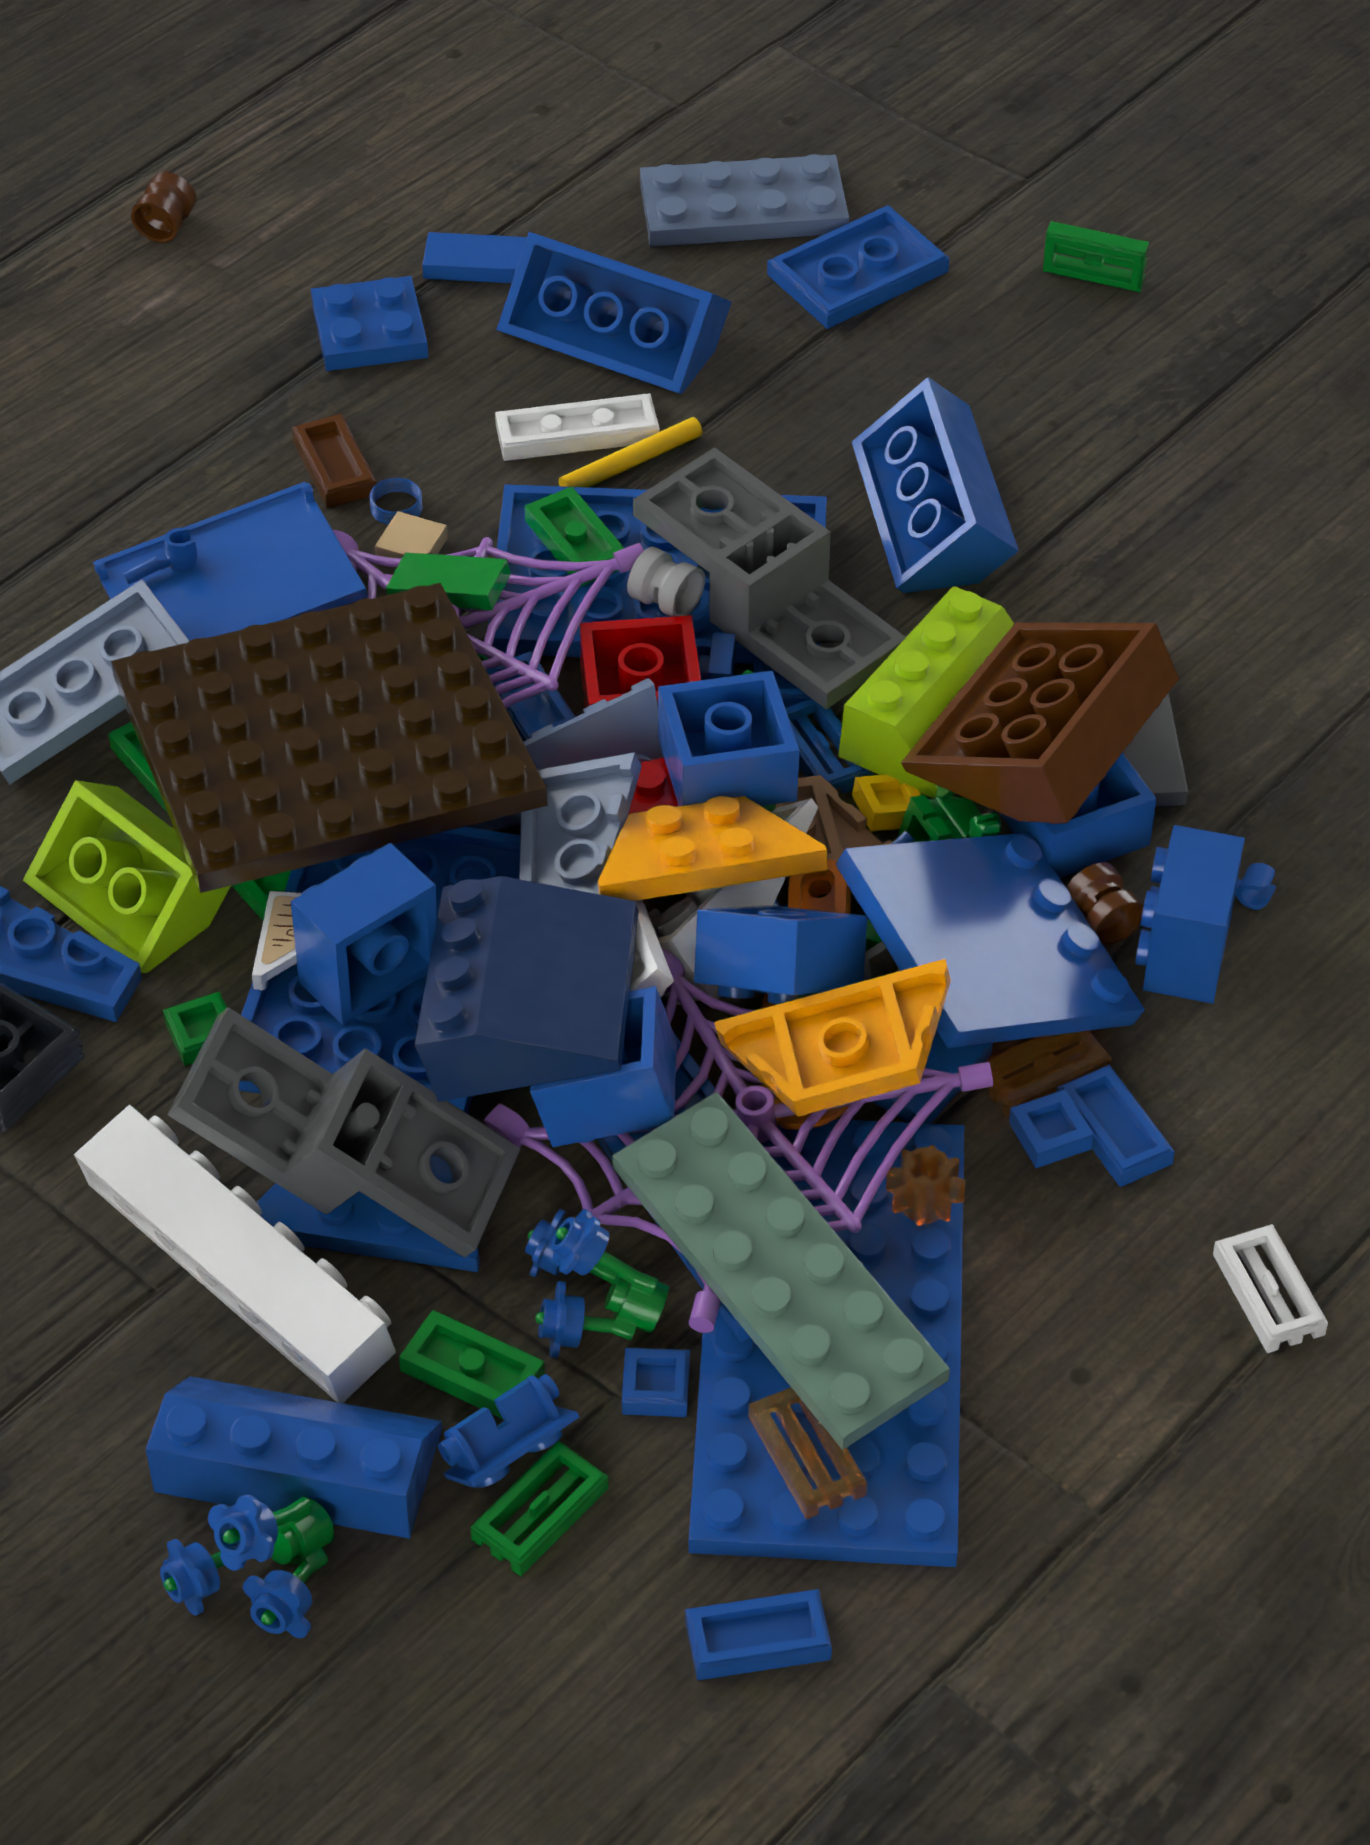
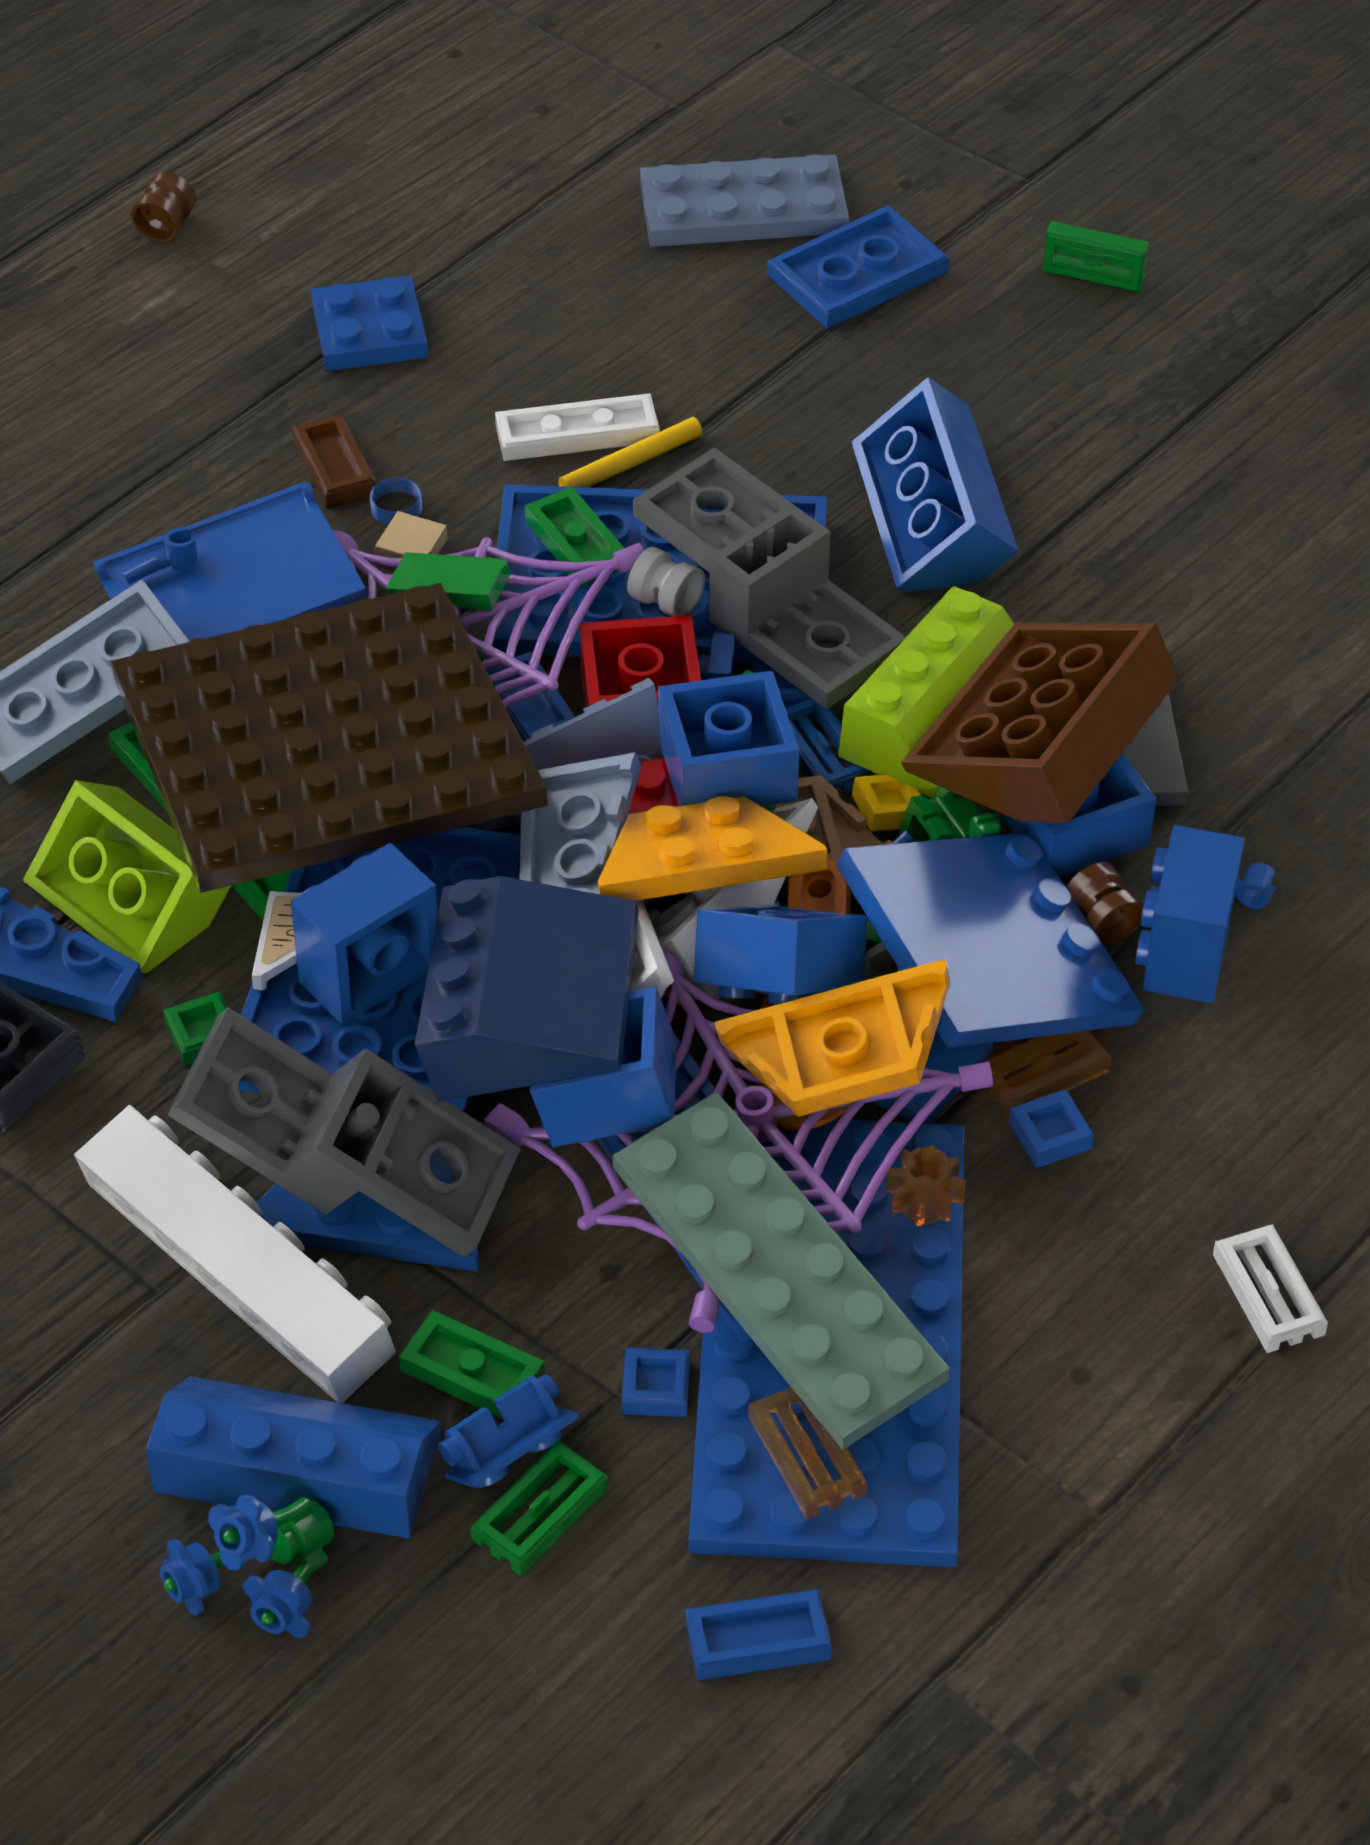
blue tile [422,232,527,283] -> none
blue slope [496,232,732,394] -> none
plant [525,1209,669,1359] -> none
blue tile [1057,1065,1175,1187] -> none

